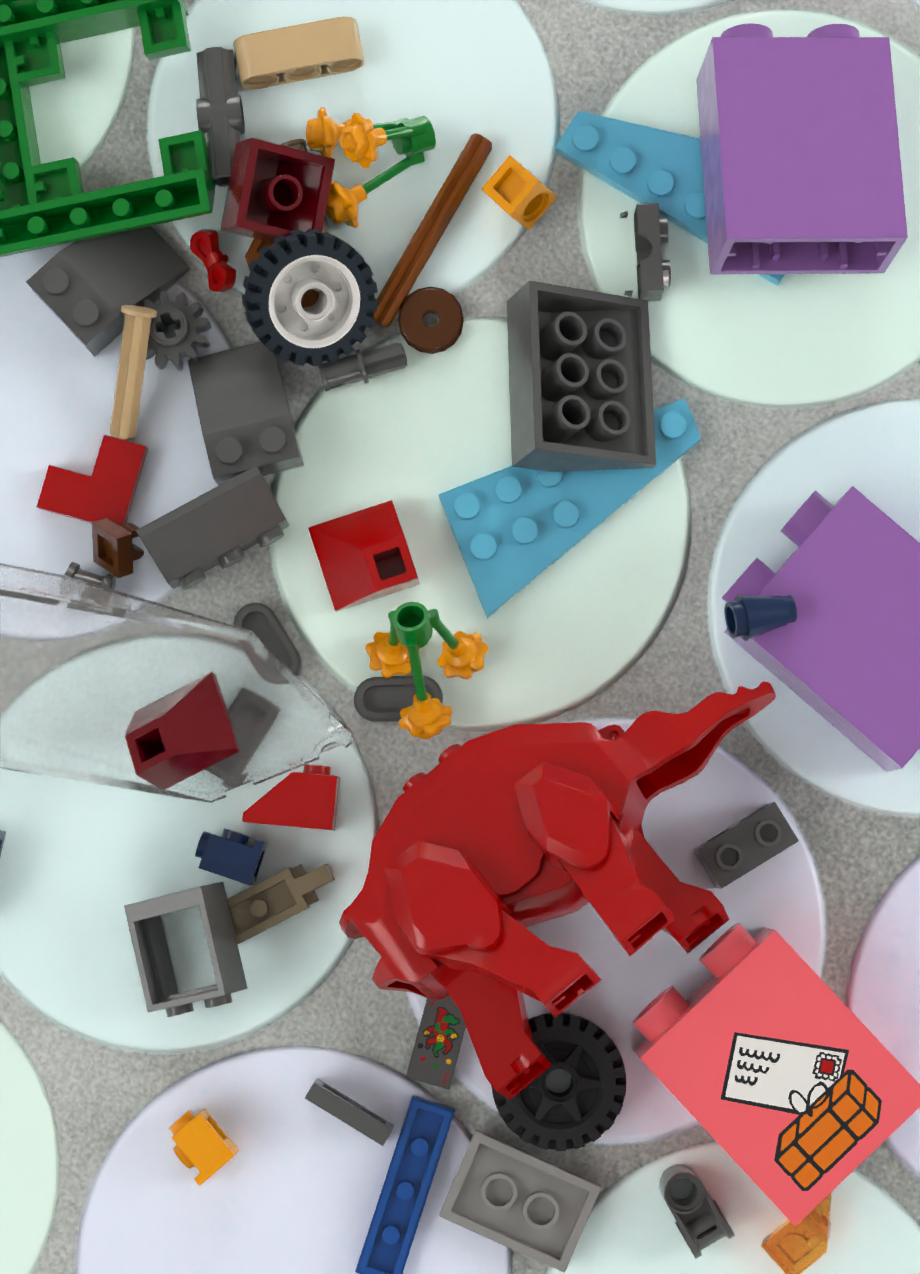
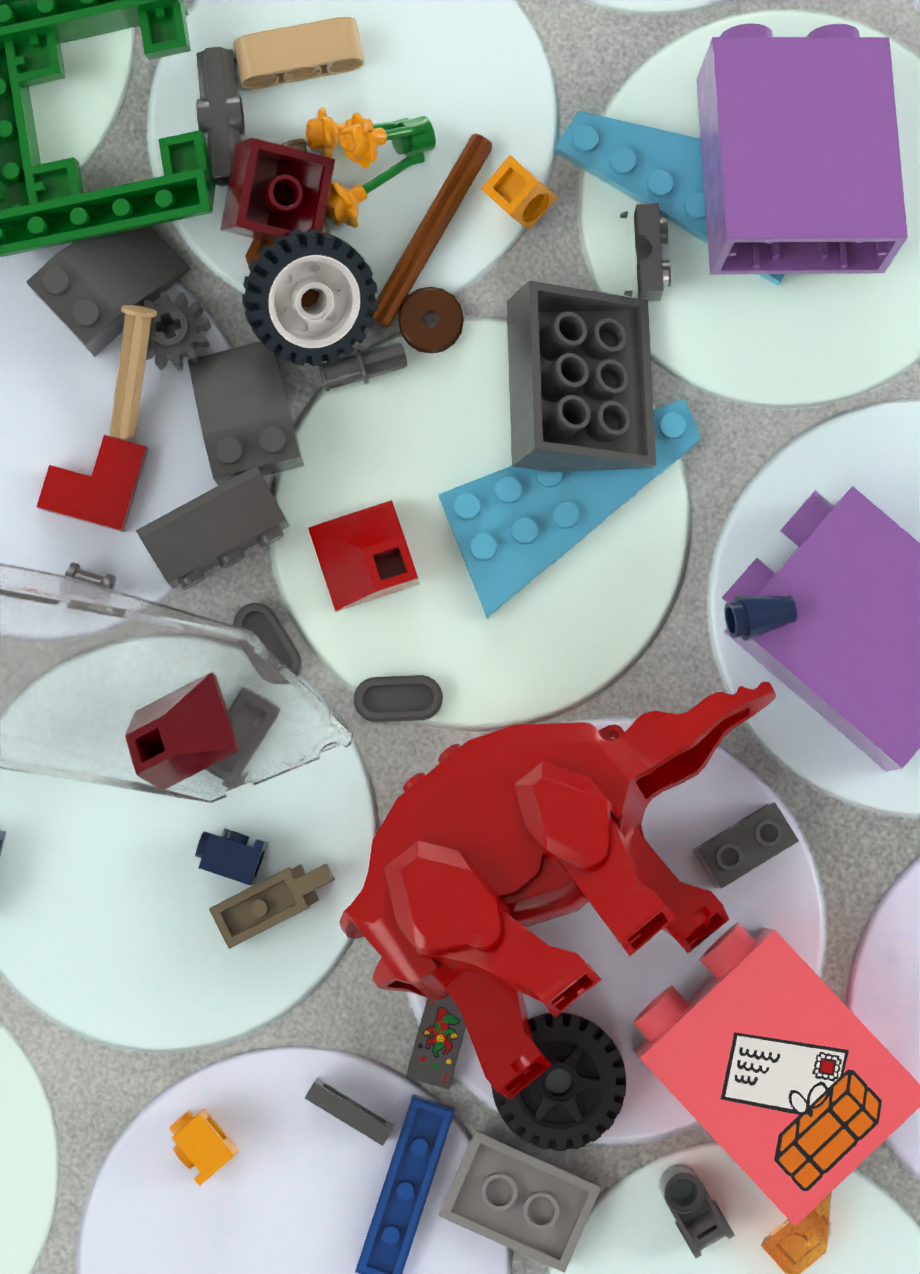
reddish brown tile [92,518,144,578] -> none
dark grey window [124,882,248,1017] -> none
red piece [190,229,236,292] -> none
red slope [242,764,340,831] -> none
light orange plant [365,602,489,739] -> none

